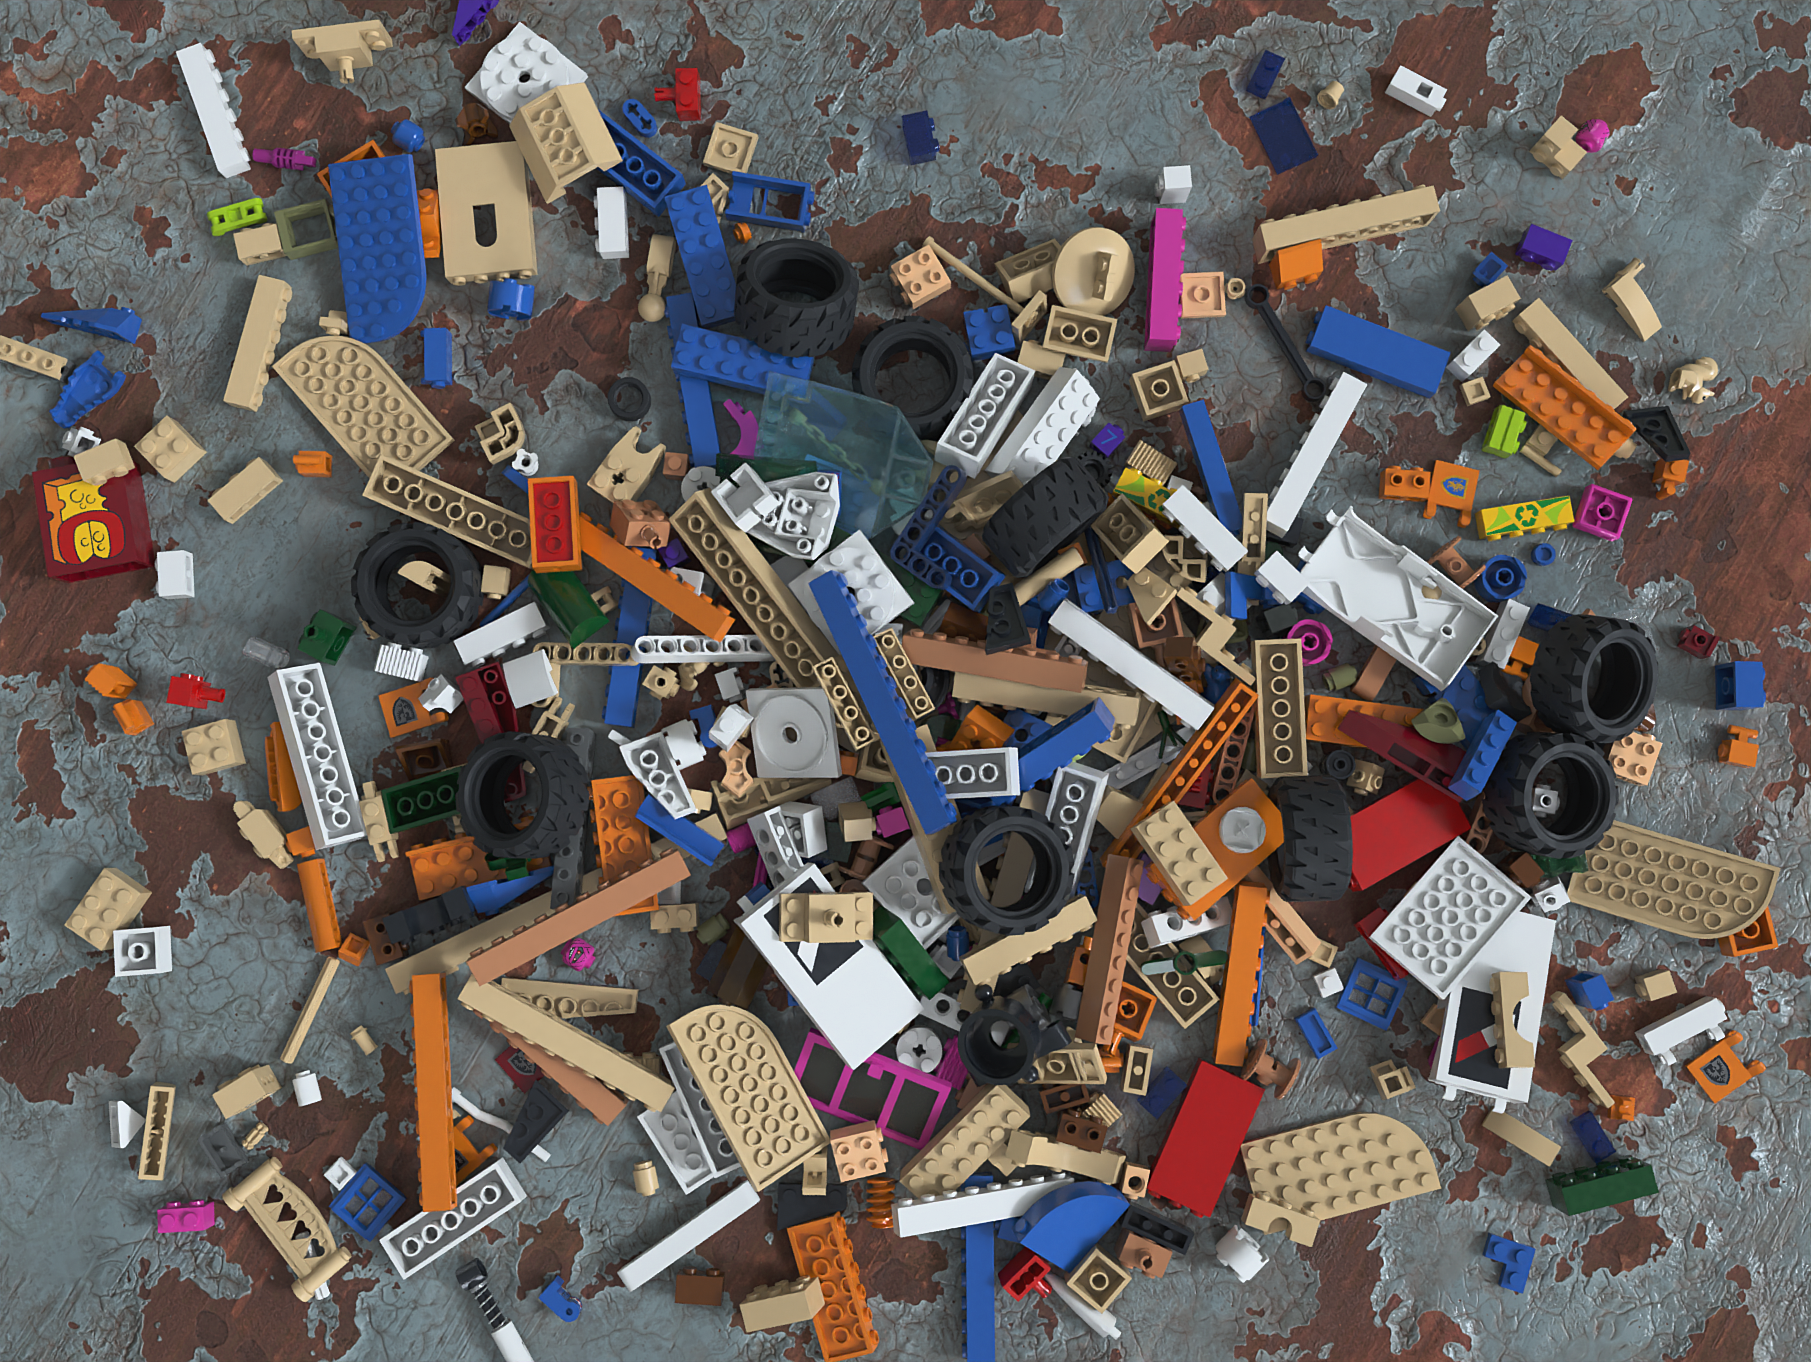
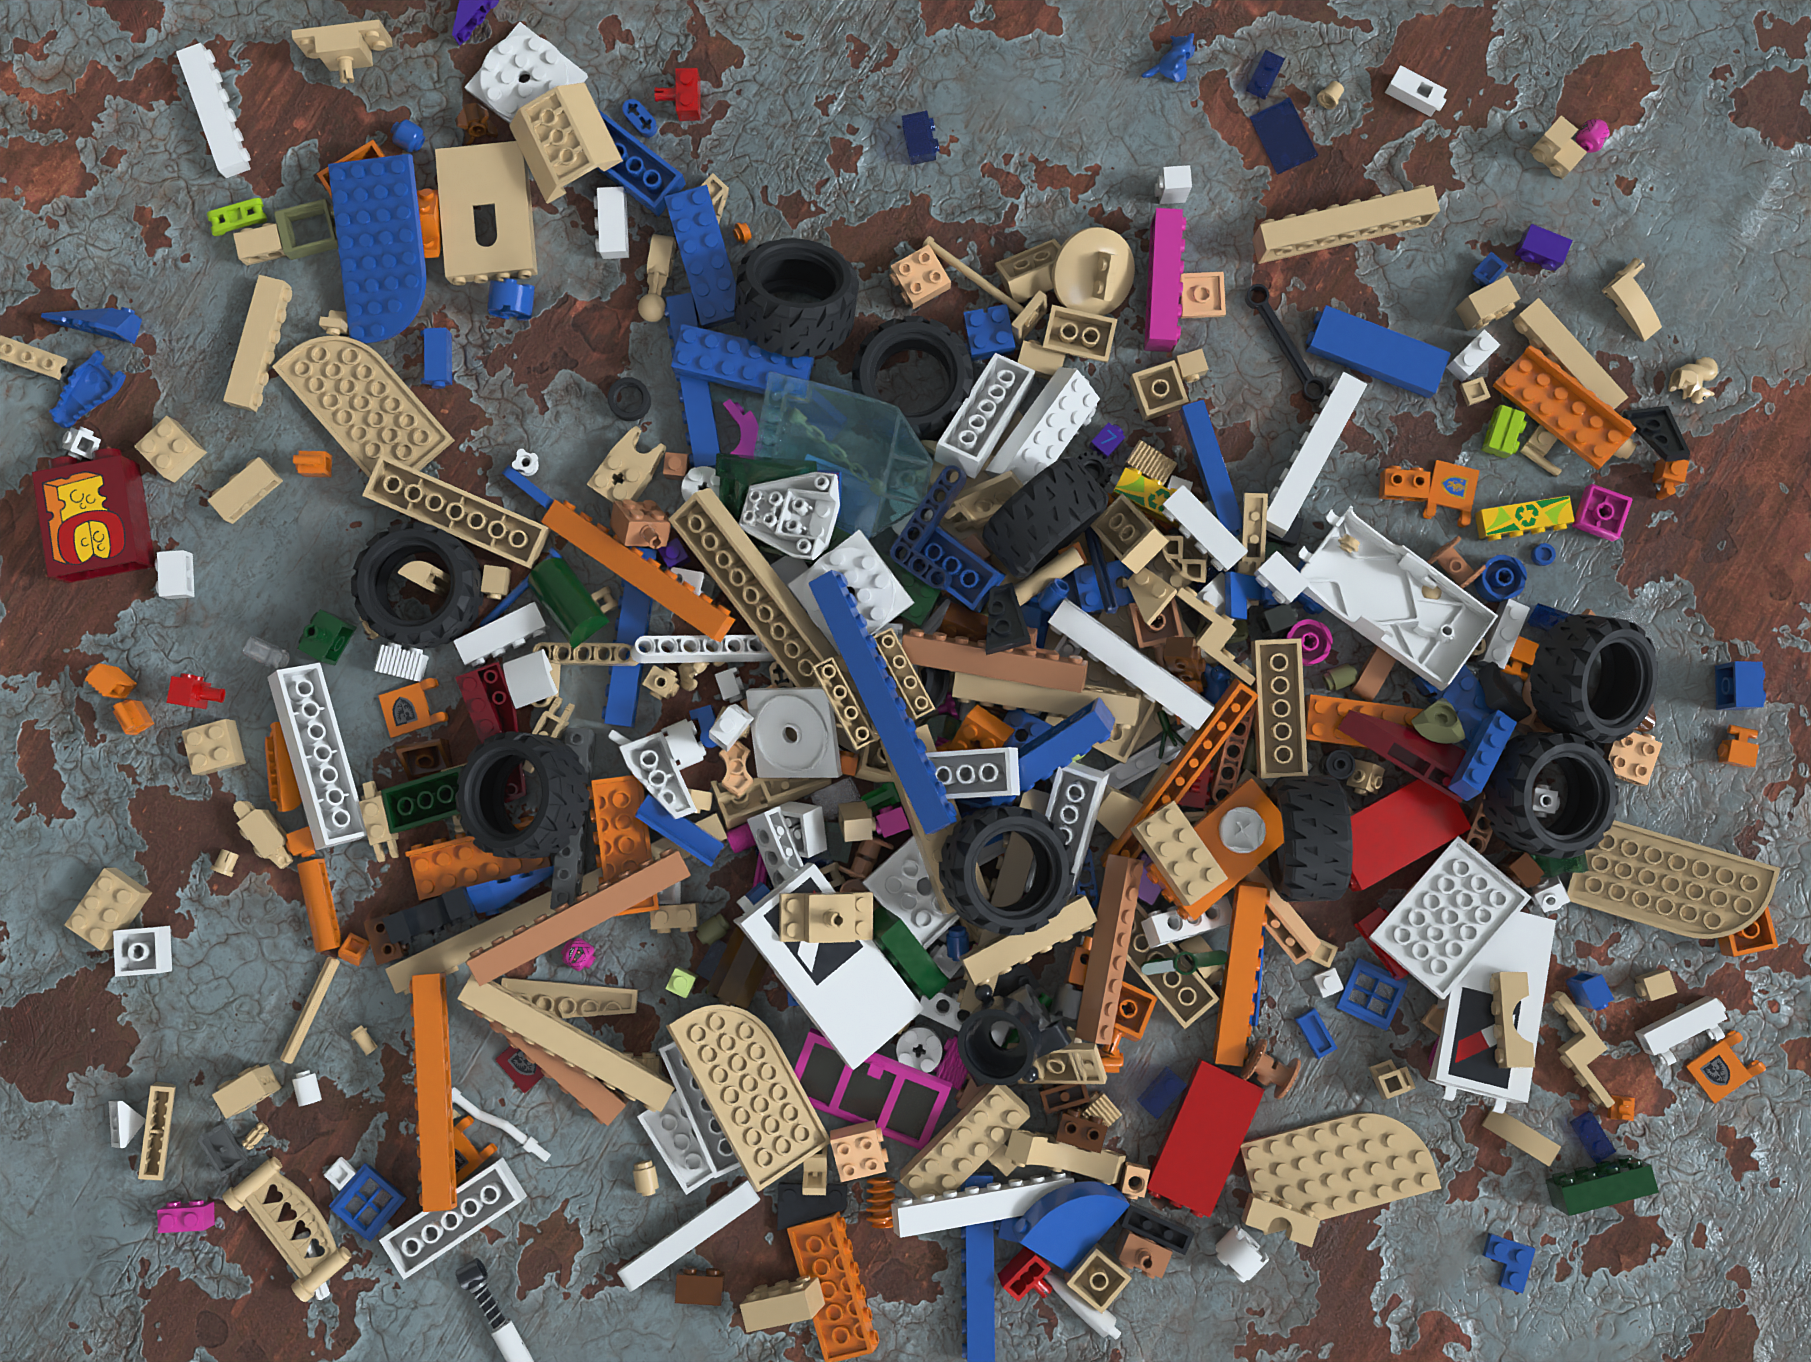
tan brick [73,438,135,486] -> none
magenta hinge [253,148,317,171] -> none
white brick [418,674,464,714] -> none
tan brick [475,402,525,465] -> none
dark green piece [484,853,532,881] -> none
black wing [503,1080,569,1164] -> none
red brick [528,476,582,573] -> none
blue leg [538,1275,582,1322] -> none
tan plate [703,122,758,174] -> none
white piece [711,462,780,533] -> none
blue door [725,171,815,233] -> none
tan brick [1120,1042,1153,1096] -> none
tan plate [1224,278,1246,300] -> none
orange slope [1269,239,1323,290] -> none
dark red brick [1677,625,1720,659] -> none
none -> tan bush [210,849,239,877]
none -> yellowish green brick [665,966,699,999]
none -> blue animal [1141,33,1195,82]
none -> tan plate [1338,534,1360,554]

